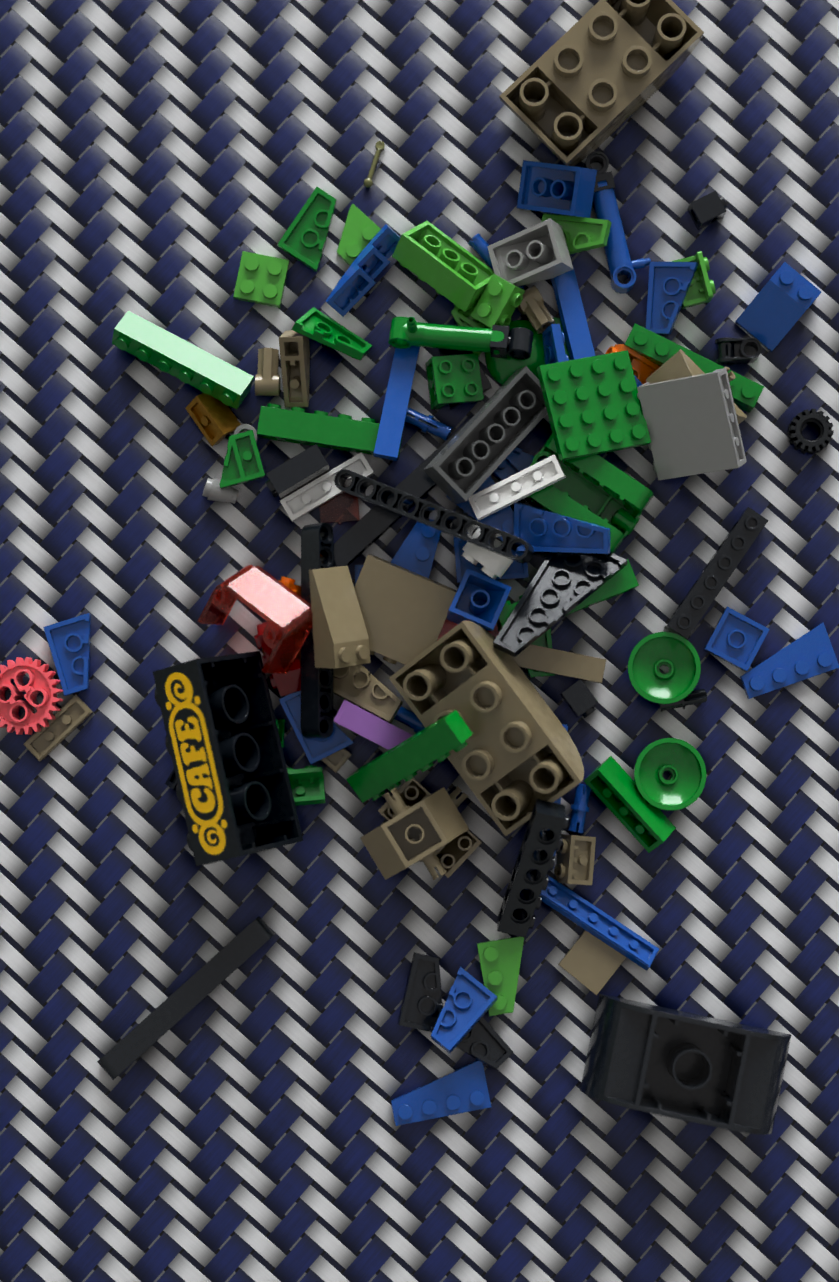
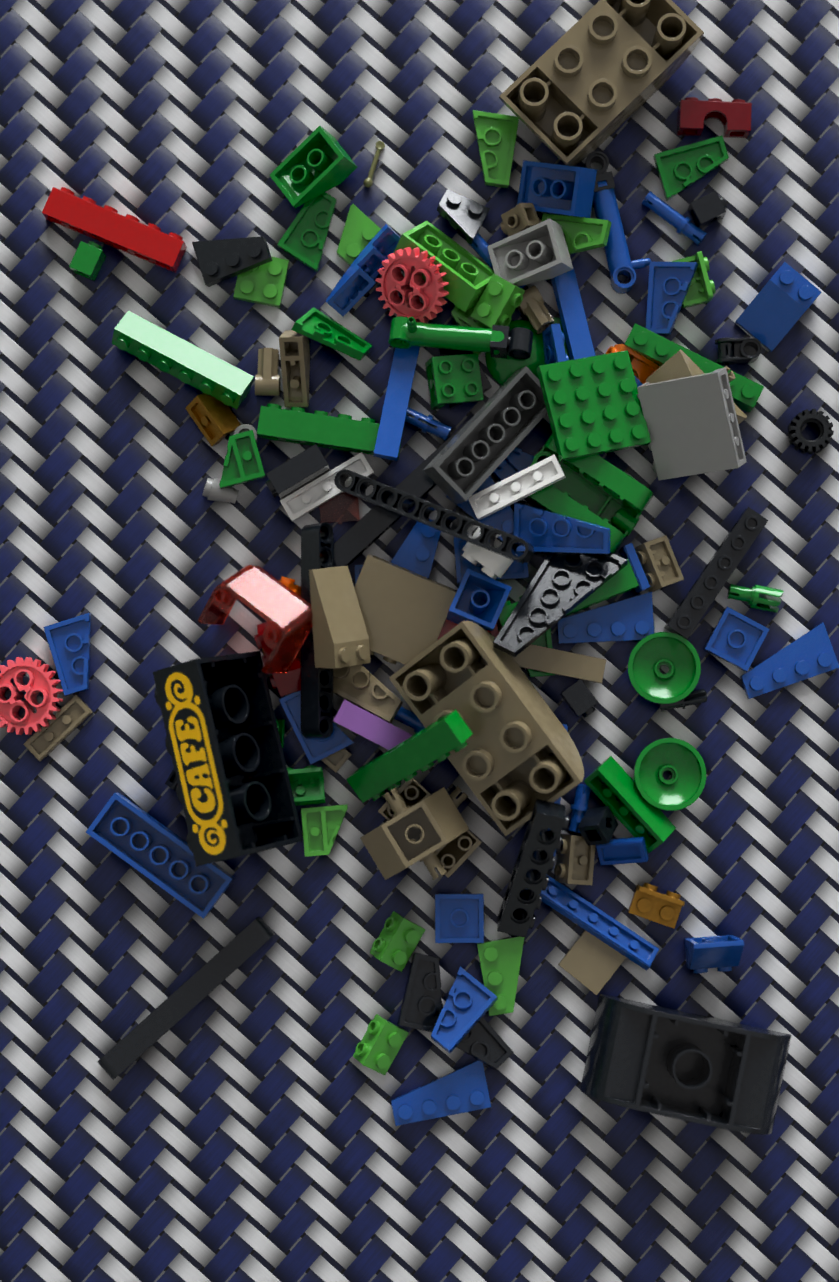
none -> red brick [42,187,187,273]
none -> green brick [69,241,106,282]
none -> blue brick [86,792,235,919]
none -> black wing [192,236,273,287]
none -> green slope [269,126,357,208]
none -> bright green wing [301,804,348,857]
none -> bright green bracket [353,1014,409,1075]
none -> bright green bracket [370,911,425,972]
none -> coral gear [375,247,449,323]
none -> blue plate [435,893,484,943]
none -> wing [437,189,490,245]
none -> bright green wing [472,110,519,188]
none -> dark tan brick [501,203,540,236]
none -> blue wing [557,592,654,644]
none -> black brick [577,806,618,846]
none -> blue tile [596,837,649,865]
none -> blue tile [619,543,650,593]
none -> pearl gold bracket [628,882,685,929]
none -> dark tan bracket [635,535,684,592]
none -> blue pin [641,191,707,245]
none -> green wing [653,136,729,201]
none -> dark red arch [677,97,752,138]
none -> blue slope [684,935,744,973]
none -> green arm [727,584,784,613]

